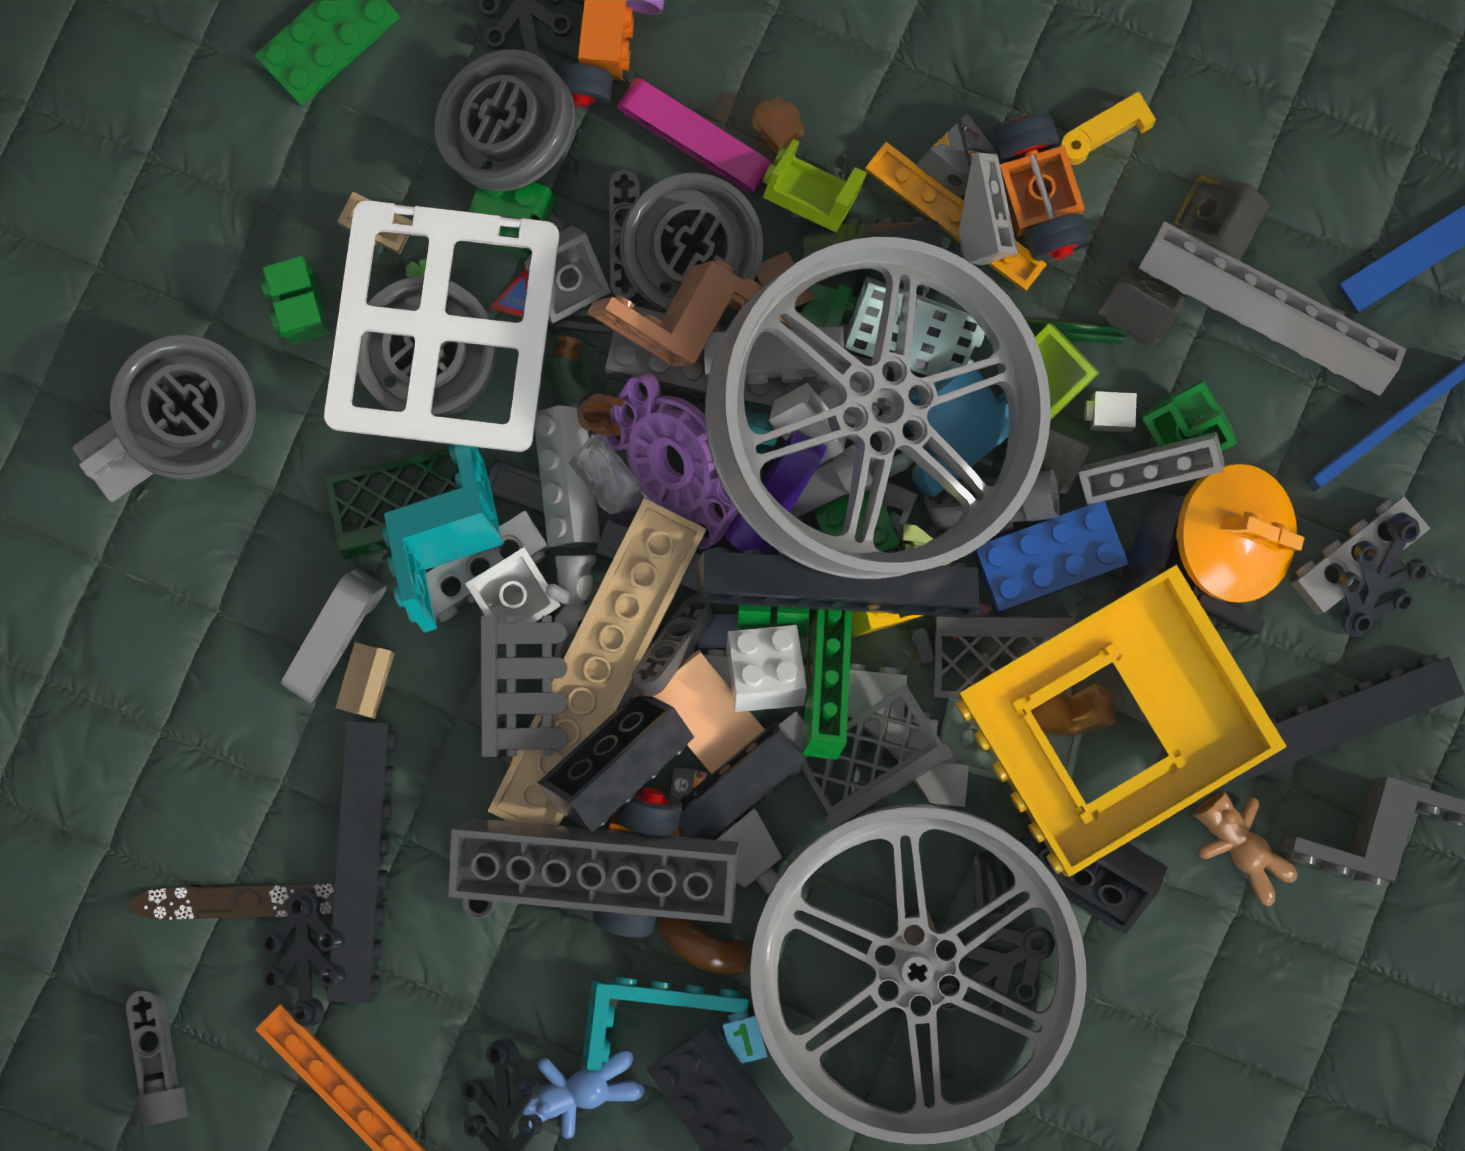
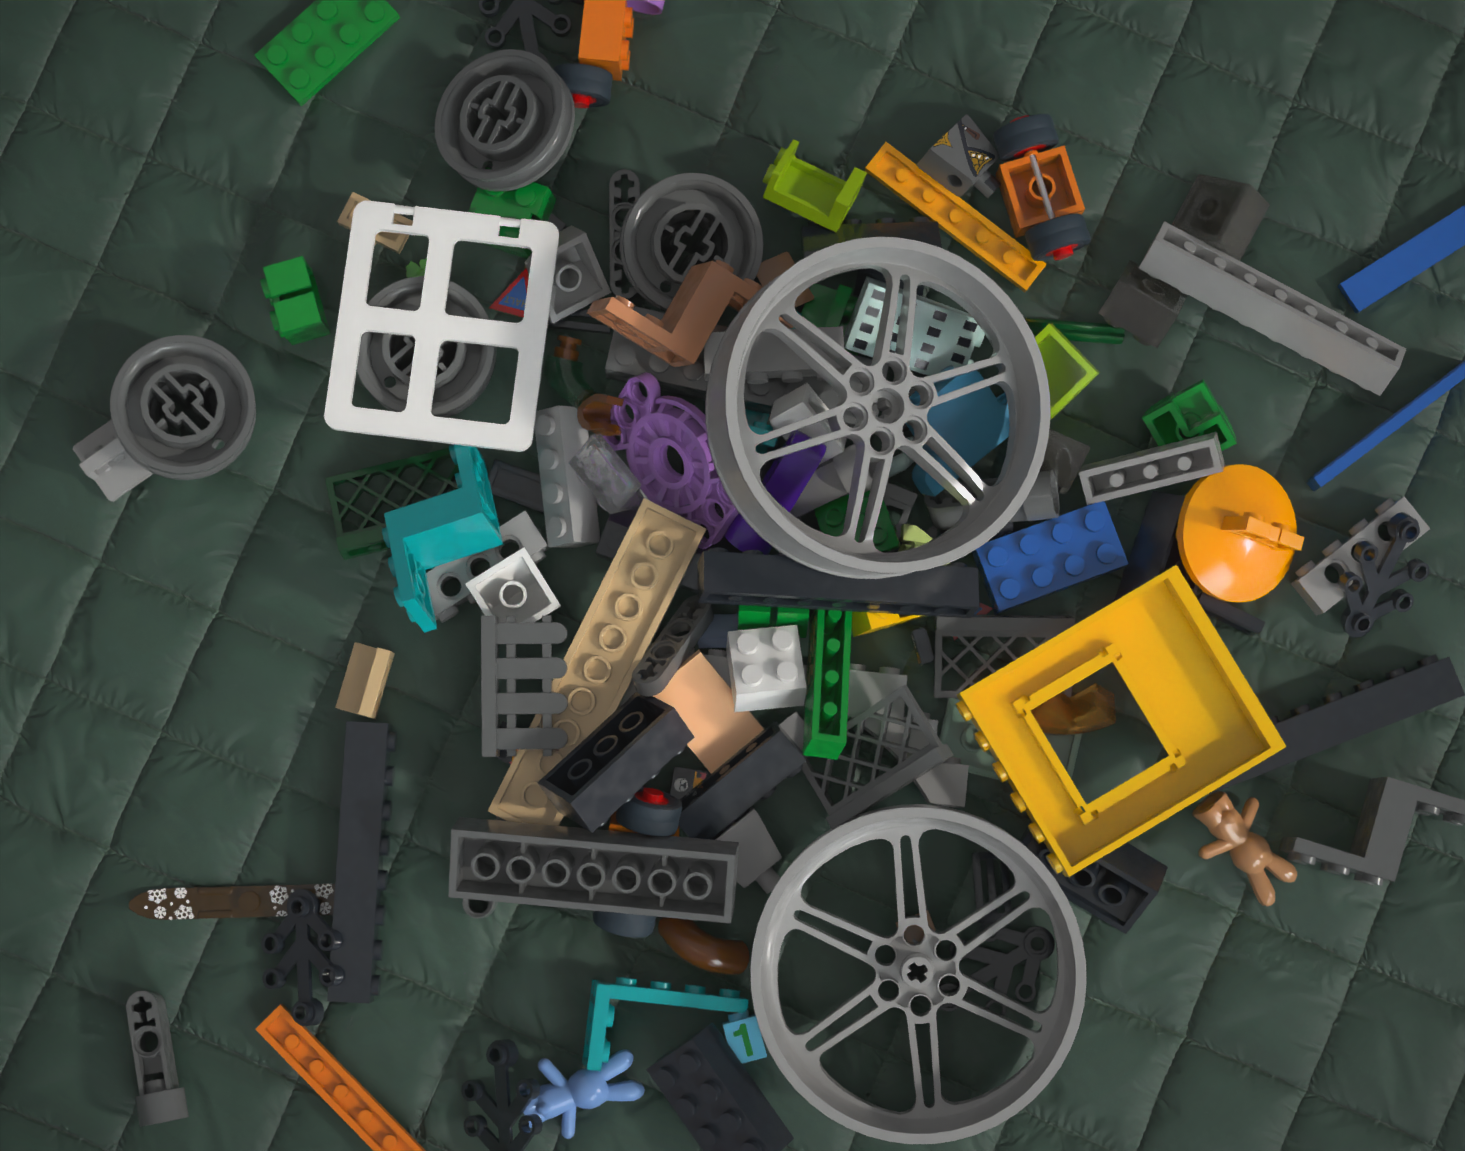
light grey beam [281,568,387,703] -> none
light grey animal [546,555,602,659] -> none
dark pink beam [617,78,772,195] -> none
clear orange brick [752,95,804,155] -> none
light grey slope [959,152,1018,265] -> none
yellow leg [1060,91,1156,165] -> none
white brick [1084,391,1137,433] -> none

